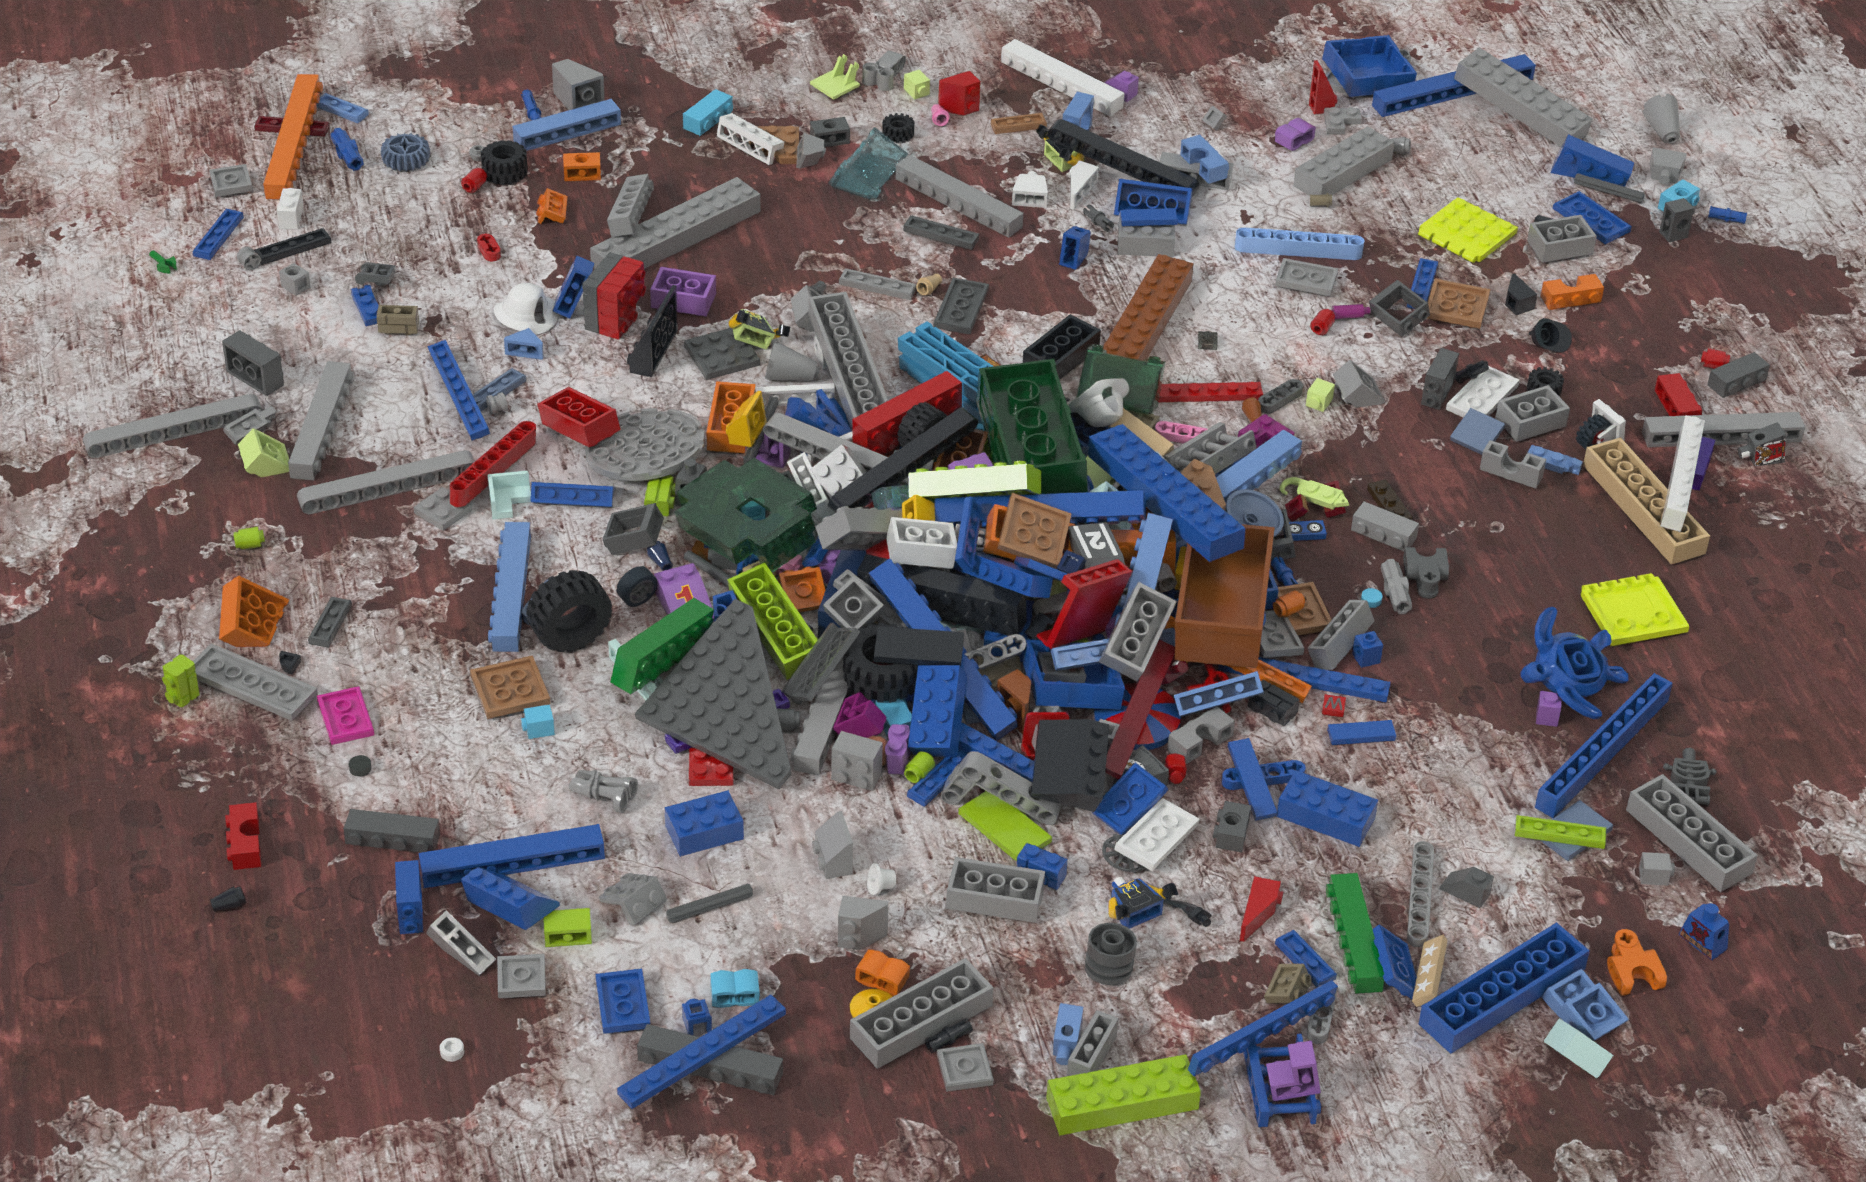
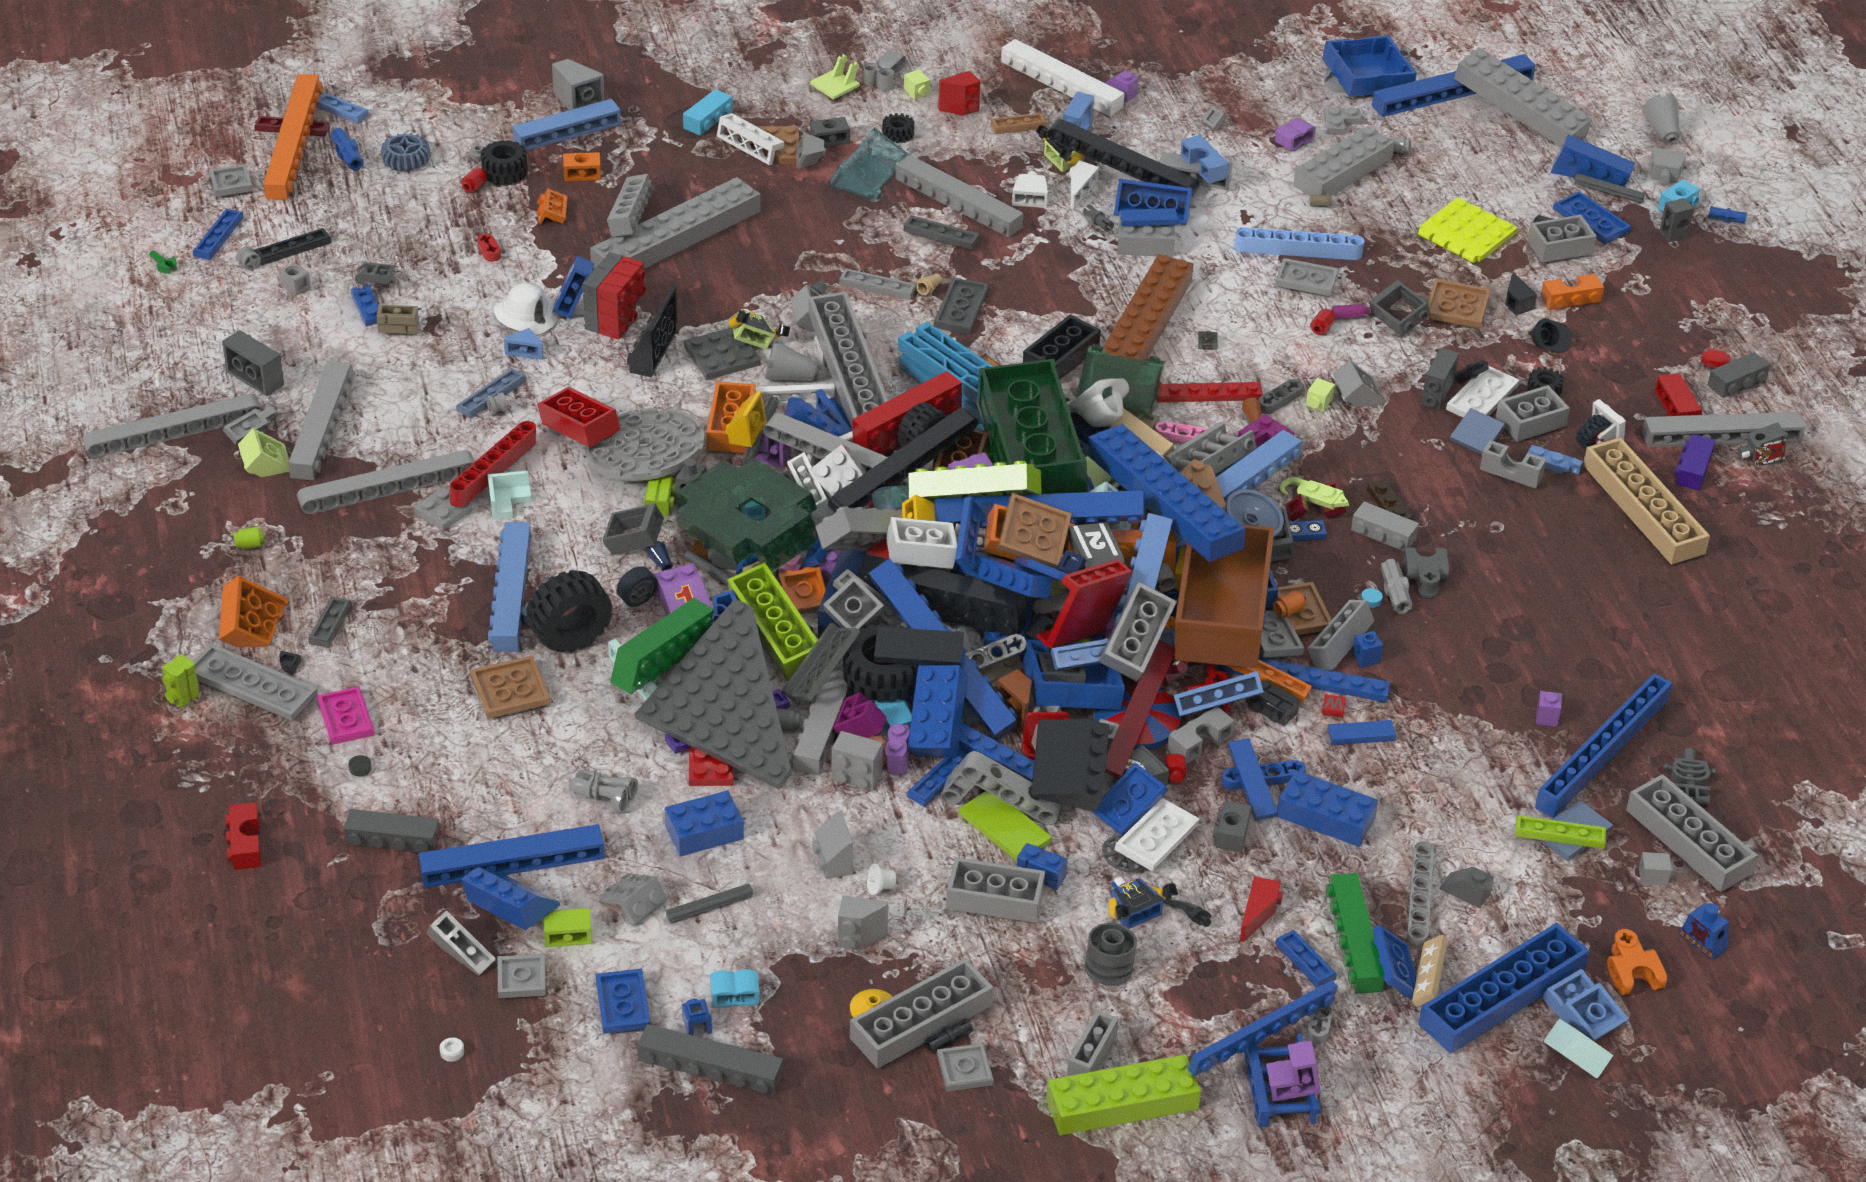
black cone [210,886,247,912] -> none
white brick [277,188,304,229] -> none
blue window [395,860,423,934] -> none
blue plate [427,340,490,441] -> none
blue pin [521,89,542,121] -> none
medium azure brick [521,705,555,739] -> none
blue fence [531,482,616,507] -> none
blue plate [617,995,786,1109] -> none
medium lavender brick [650,267,716,316] -> none
orange brick [855,949,910,996] -> none
lime brick [904,751,935,783] -> none
bright pink cone [931,104,950,126] -> none
medium blue torso [1053,1003,1084,1065] -> none
blue torso [1059,226,1091,270] -> none
dark tan bracket [1264,964,1312,1003] -> none
blue pin [1271,557,1298,586] -> none
red slope [1309,60,1338,115] -> none
blue tile [1407,258,1438,309] -> none
blue animal [1520,607,1629,719] -> none
neon yellow hinge [1581,573,1689,646] -> none
white brick [1660,415,1705,532] -> none

